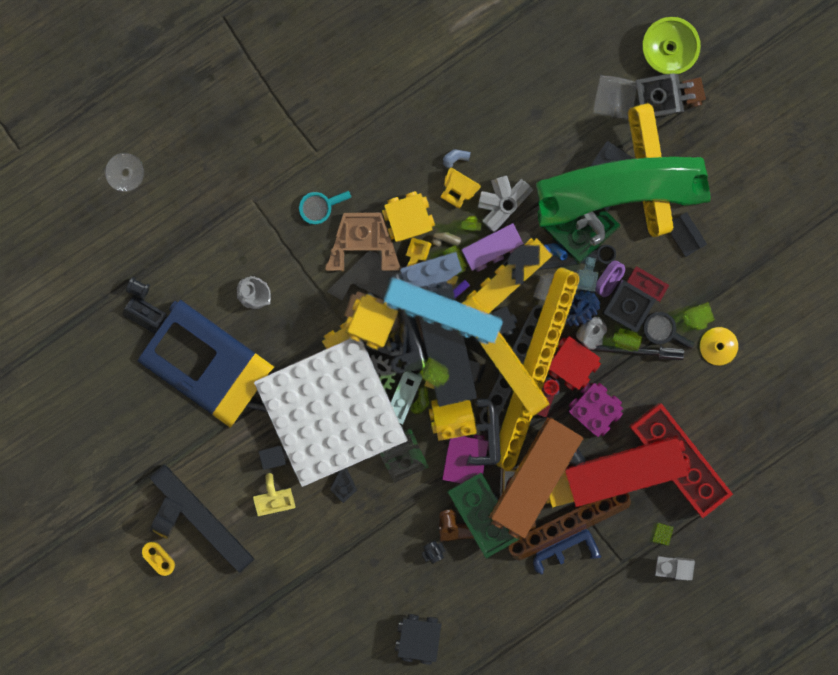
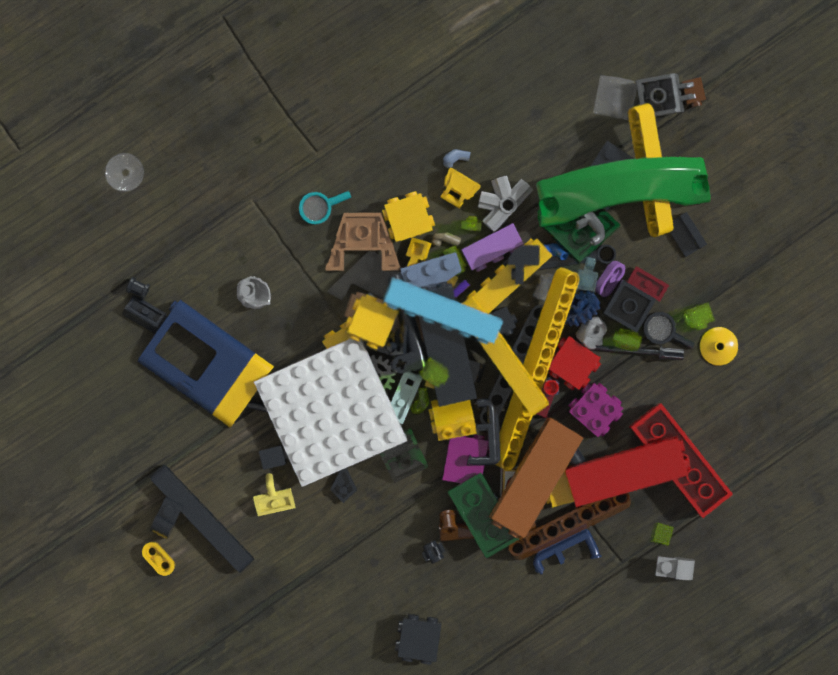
lime dish [642,17,701,75] -> none

